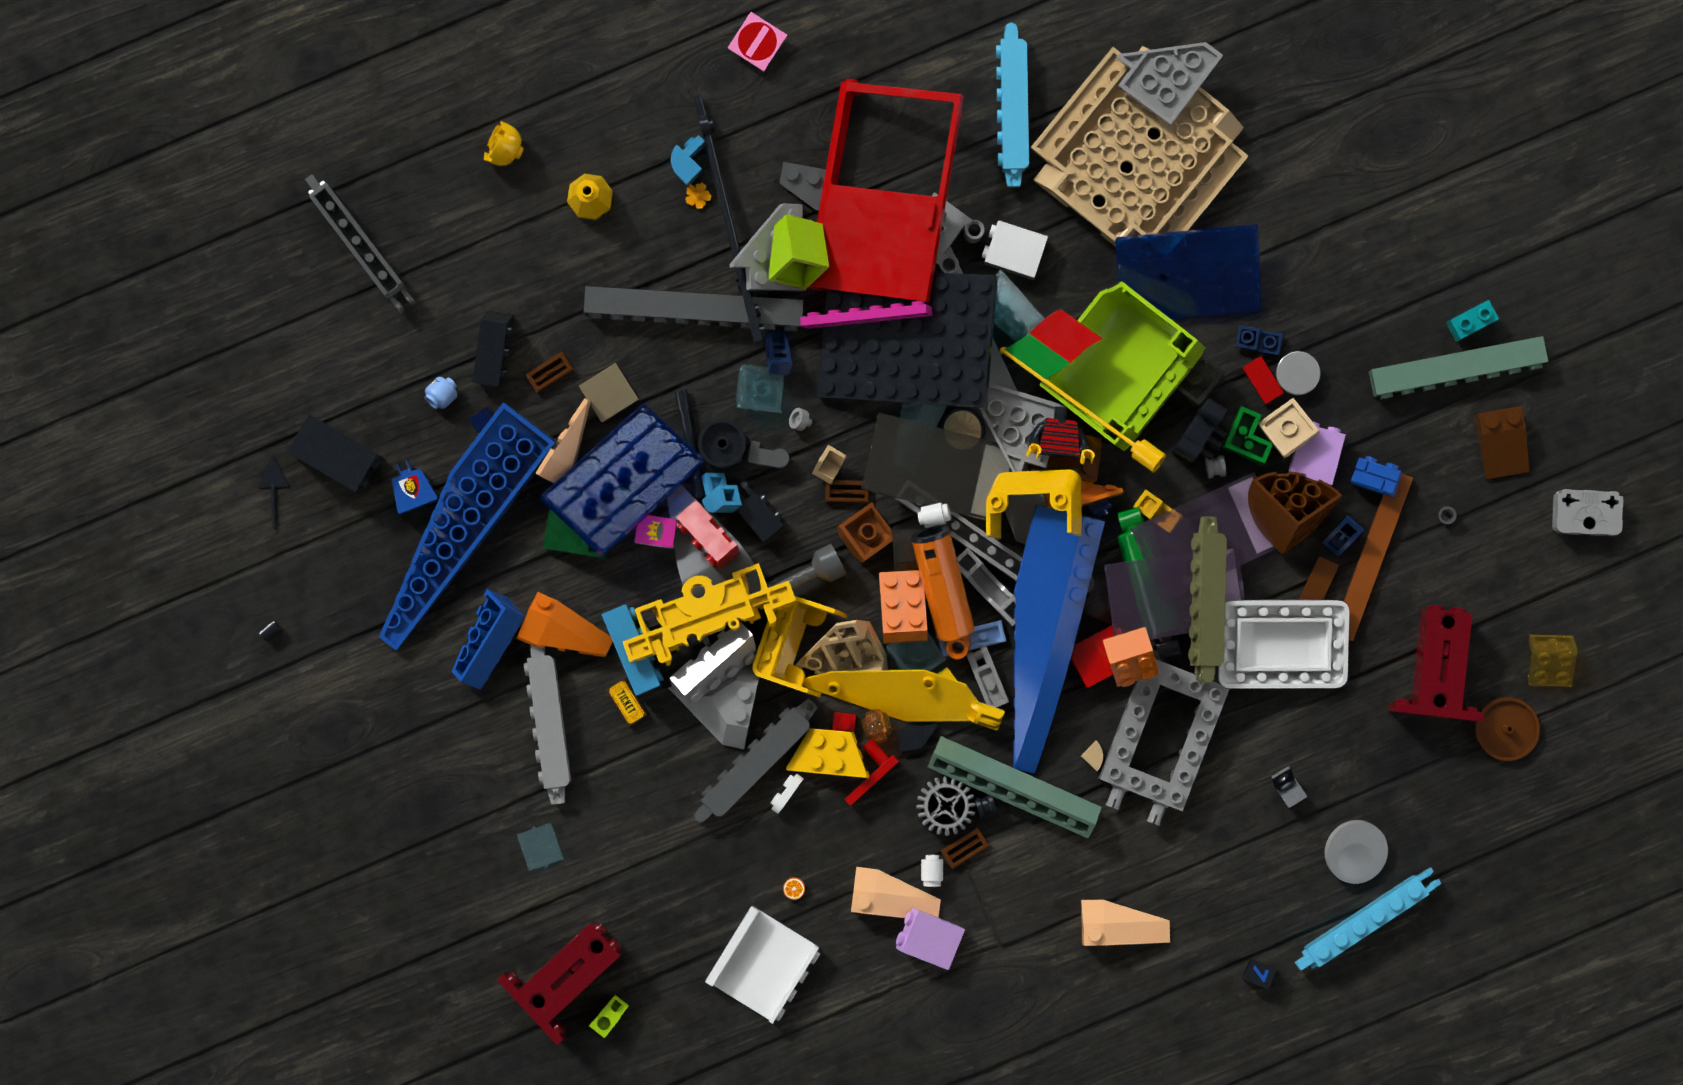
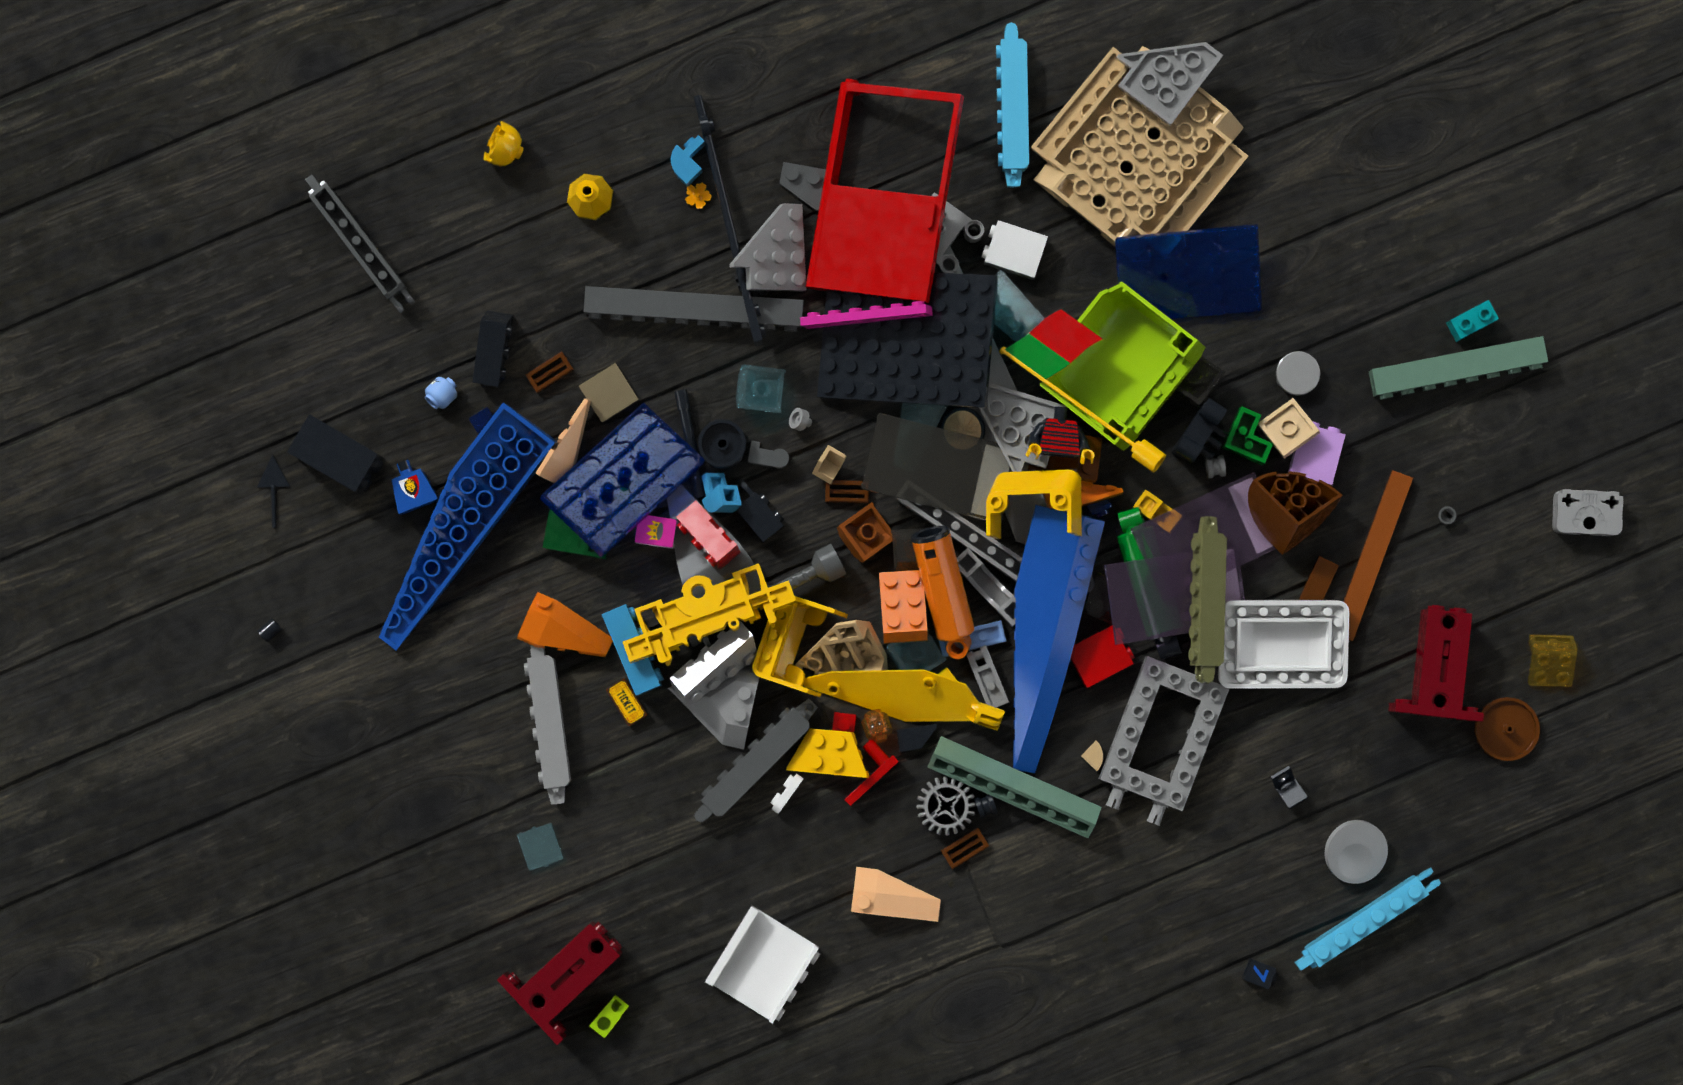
blue wedge [452,589,526,690] -> none
piece [728,12,787,71] -> none
dark blue slope [765,331,793,375] -> none
lime slope [768,214,829,290] -> none
tile [783,877,805,900] -> none
lavender brick [896,907,965,970] -> none
white brick [918,502,951,528] -> none
white brick [921,855,943,887] -> none
light nougat wedge [1081,900,1170,946] -> none
orange brick [1103,627,1159,687] -> none
dark blue slope [1235,325,1284,356] -> none
red tile [1242,356,1284,405] -> none
dark blue slope [1322,515,1364,557] -> none
blue brick [1351,456,1403,498] -> none
reddish brown slope [1474,406,1529,480] -> none

